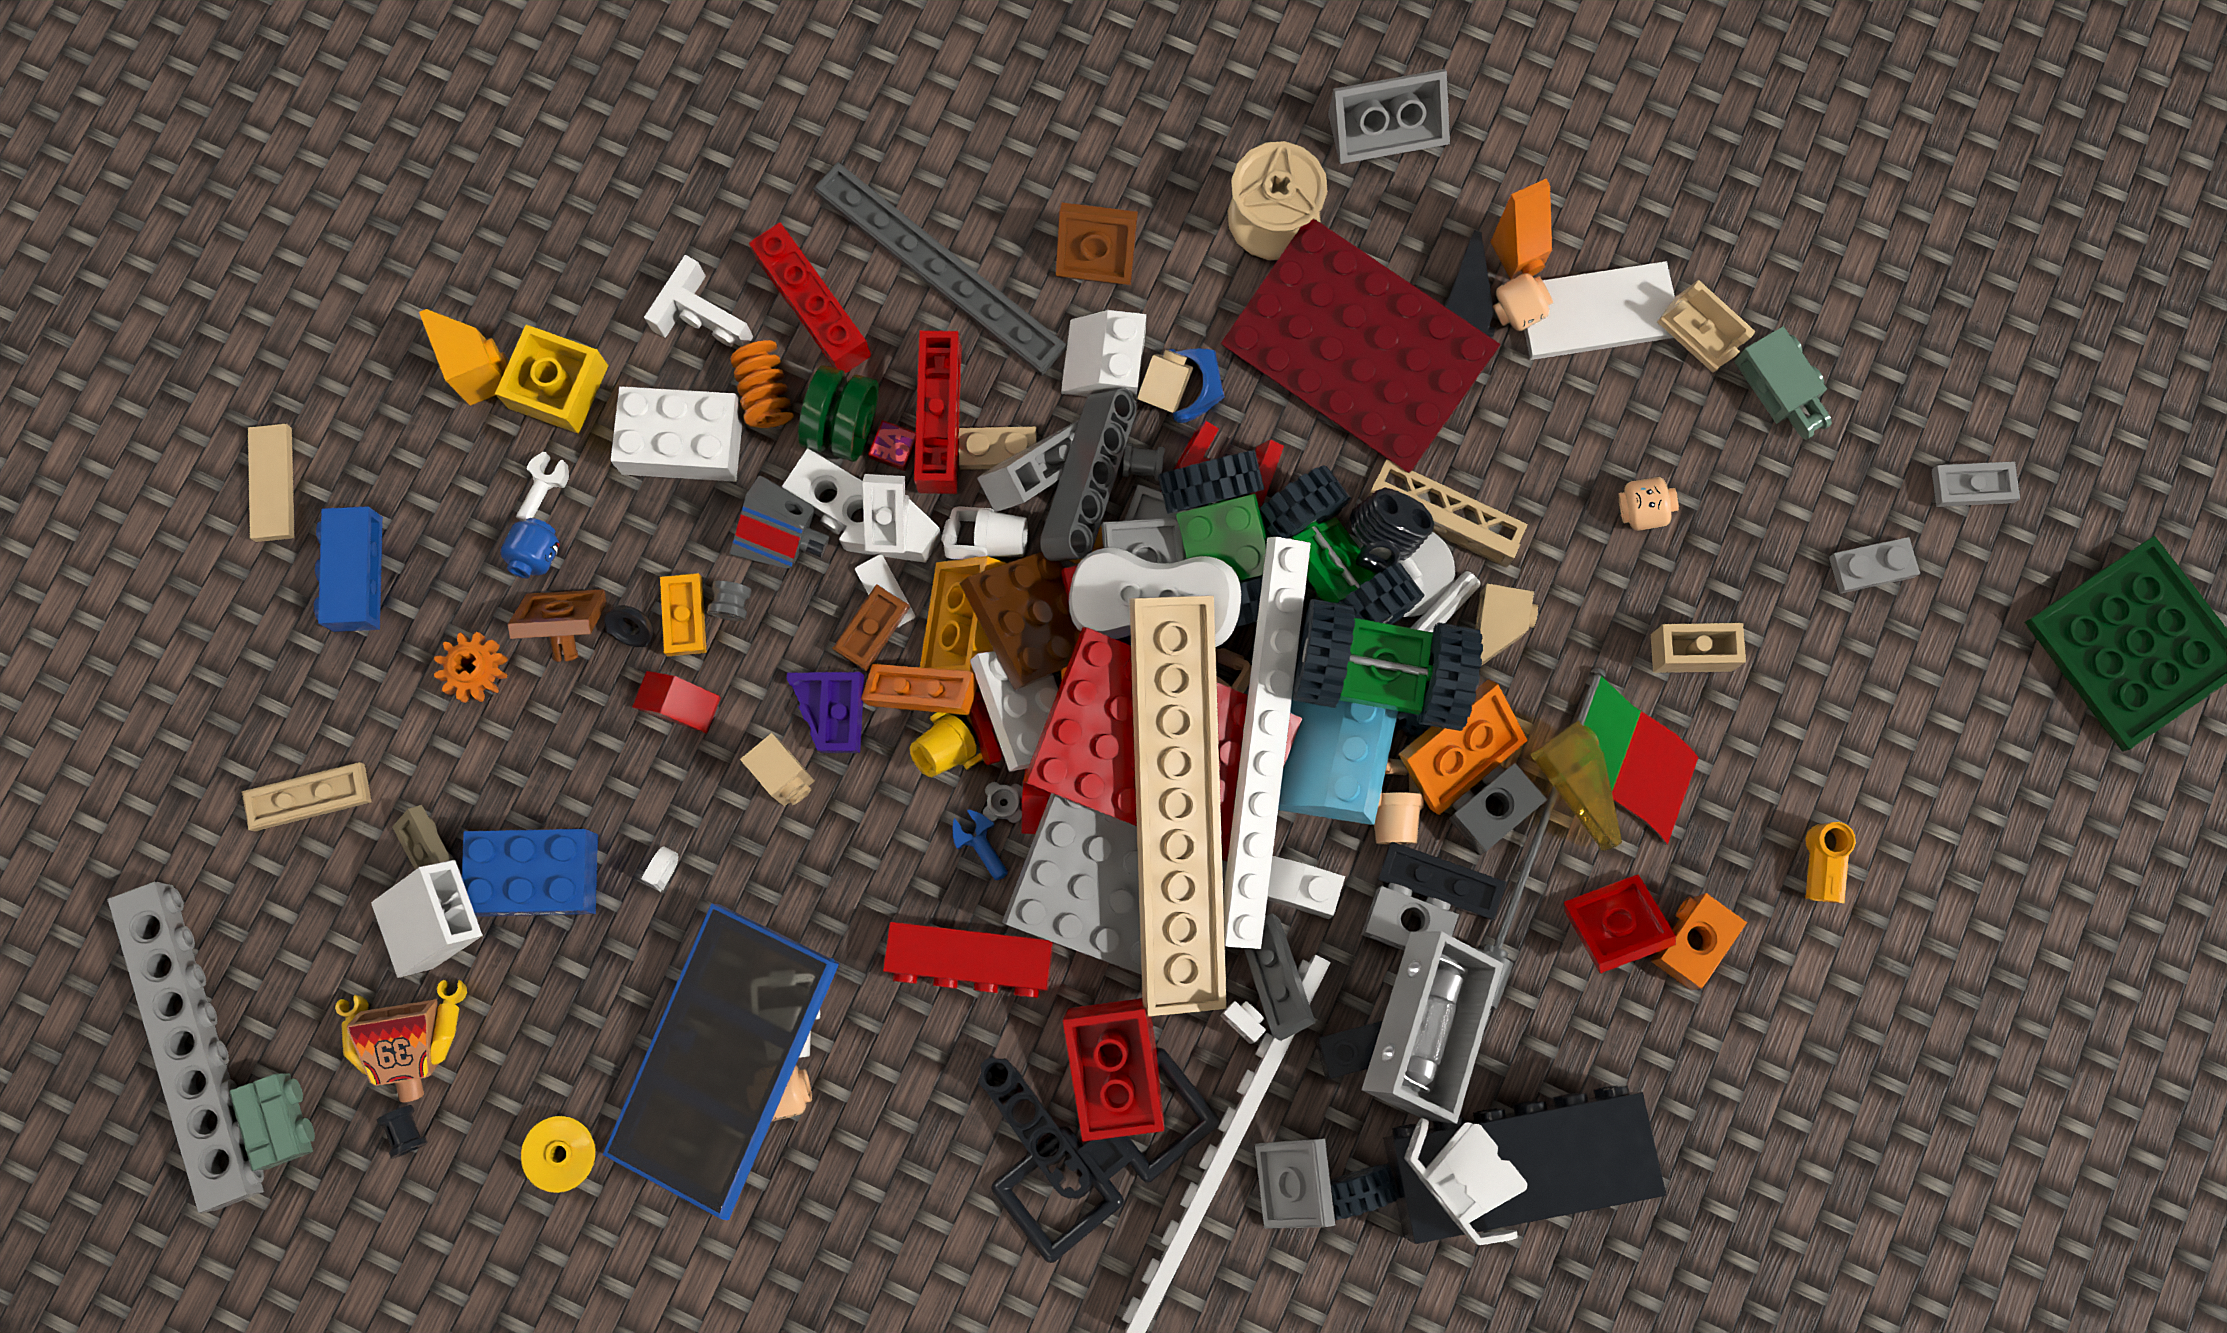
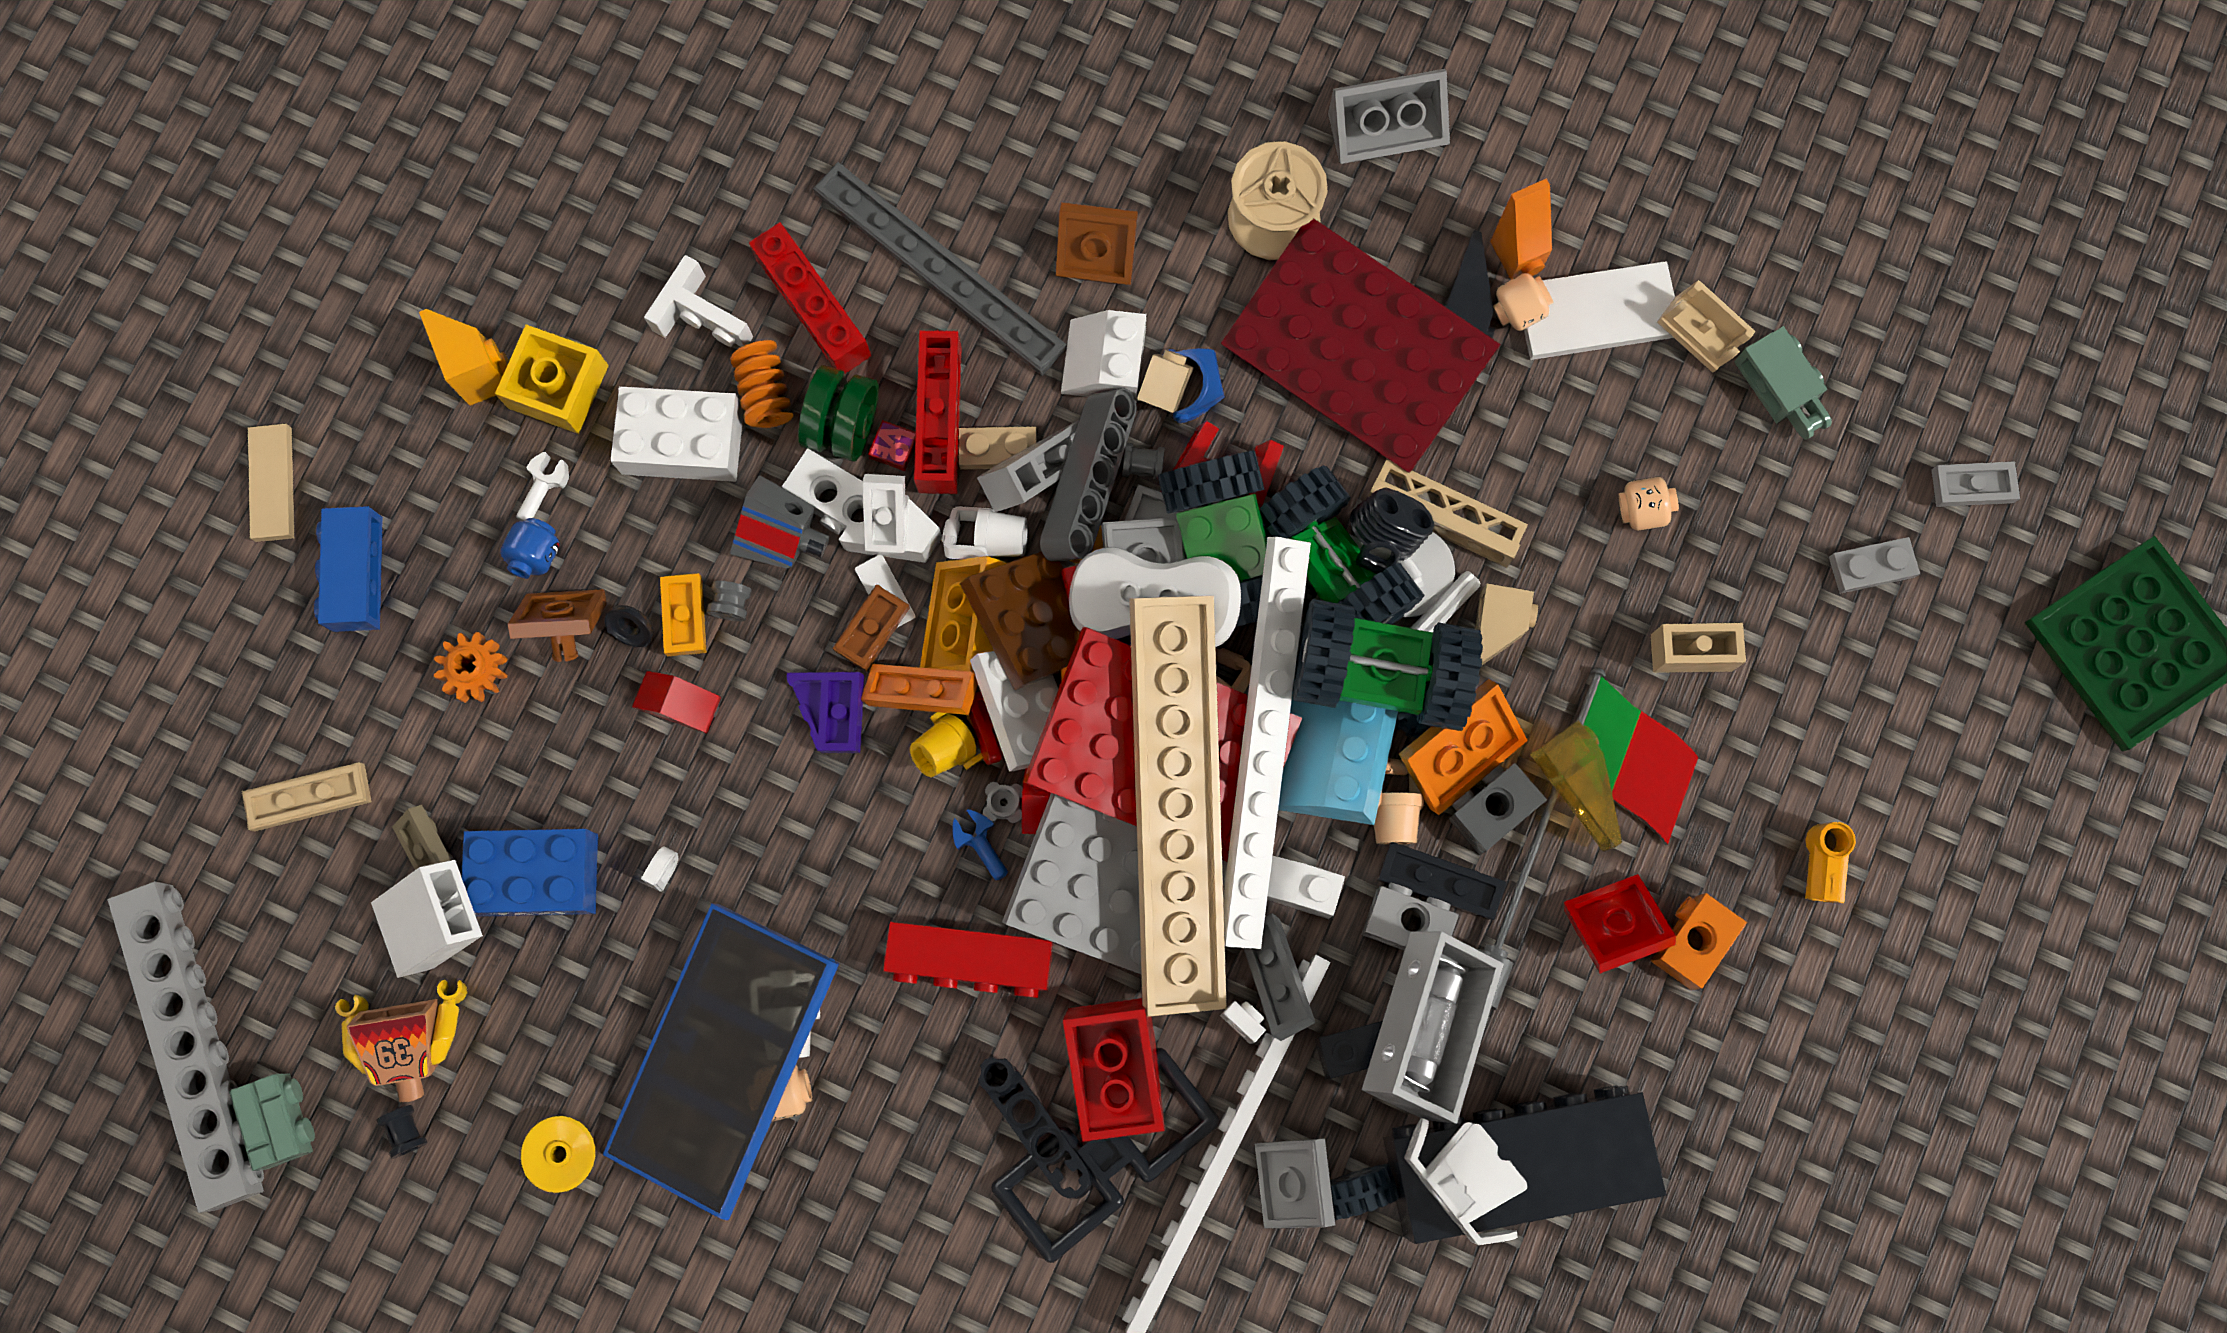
tan brick [740,733,815,807] -> none

